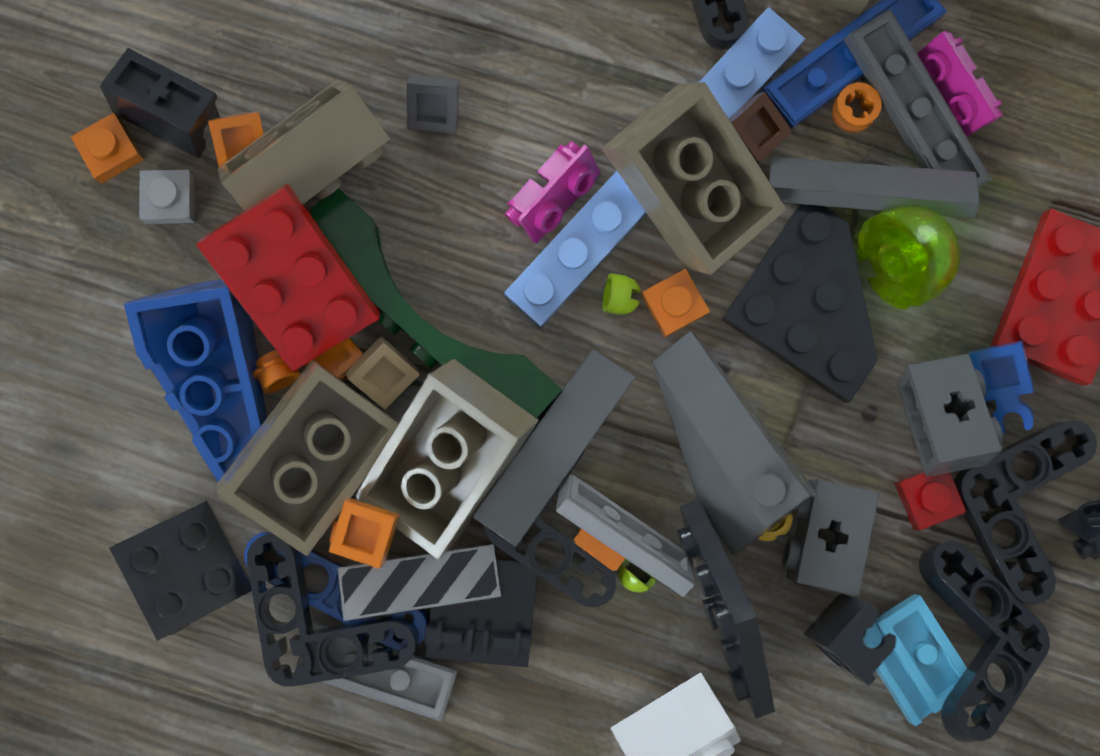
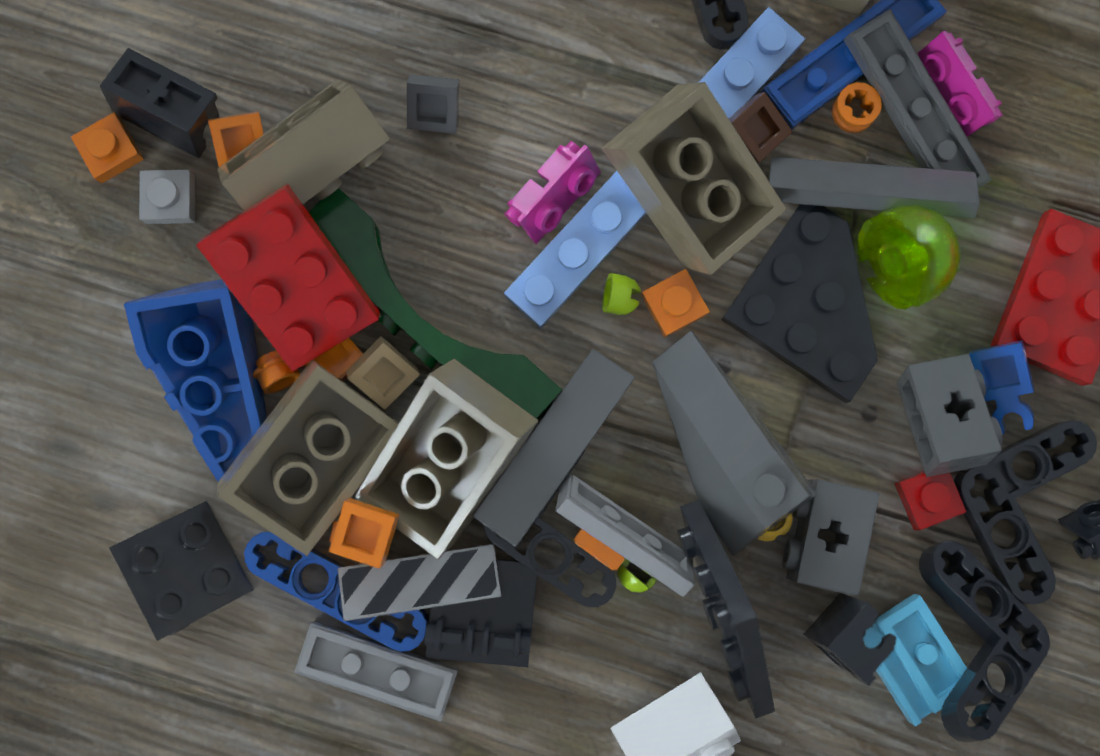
black beam [247,533,419,687] -> none

